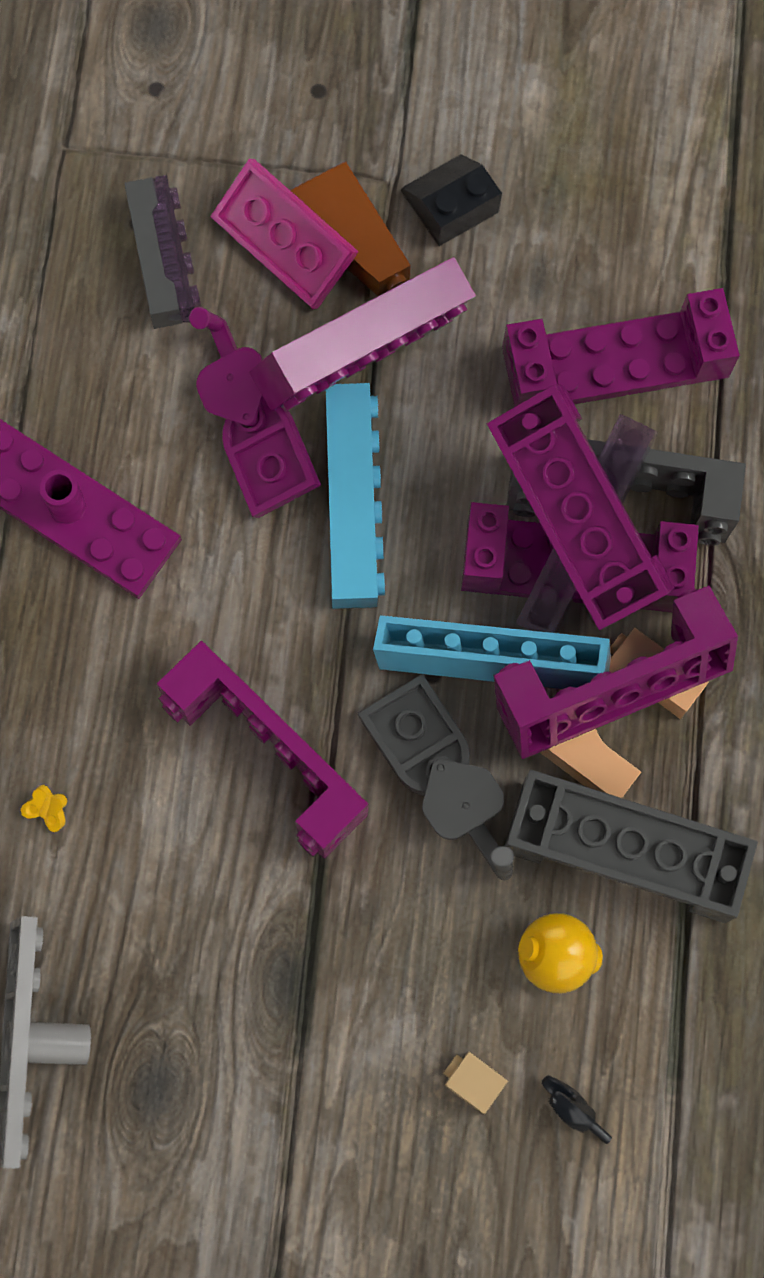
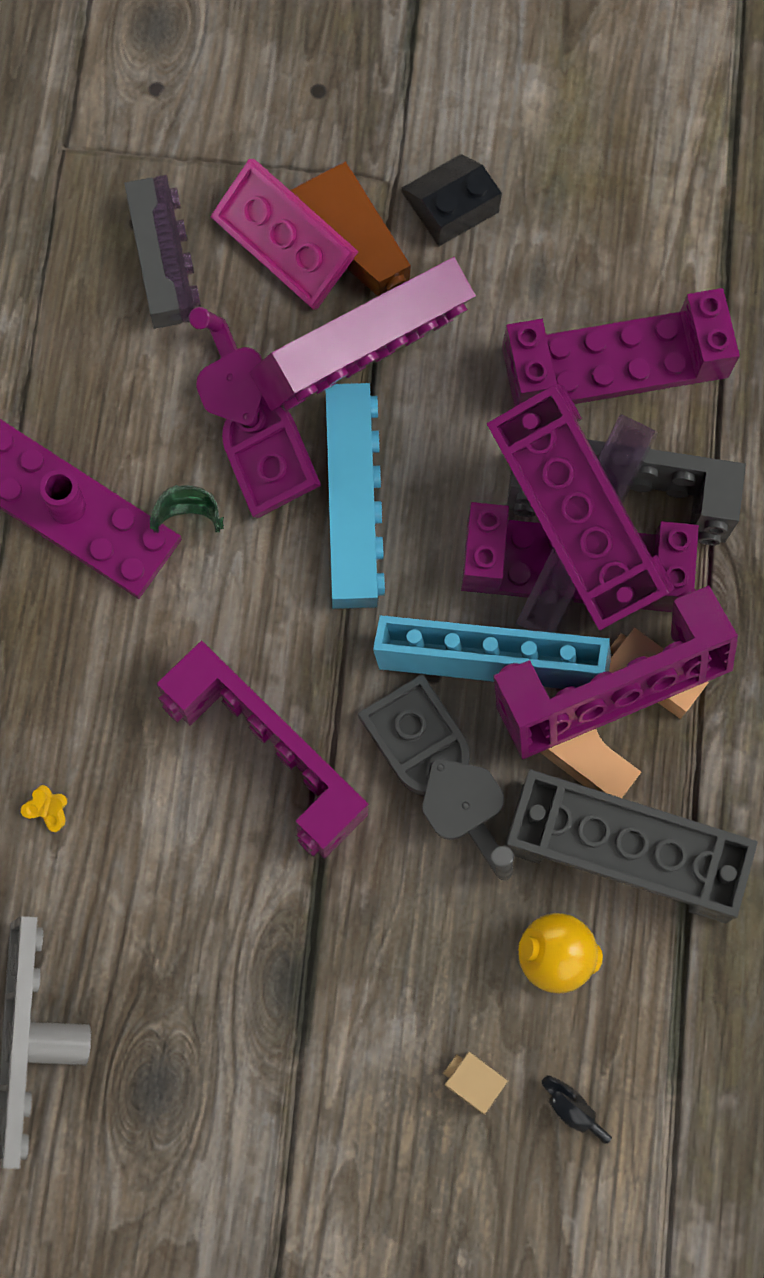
none -> clear green helmet [150,485,224,533]

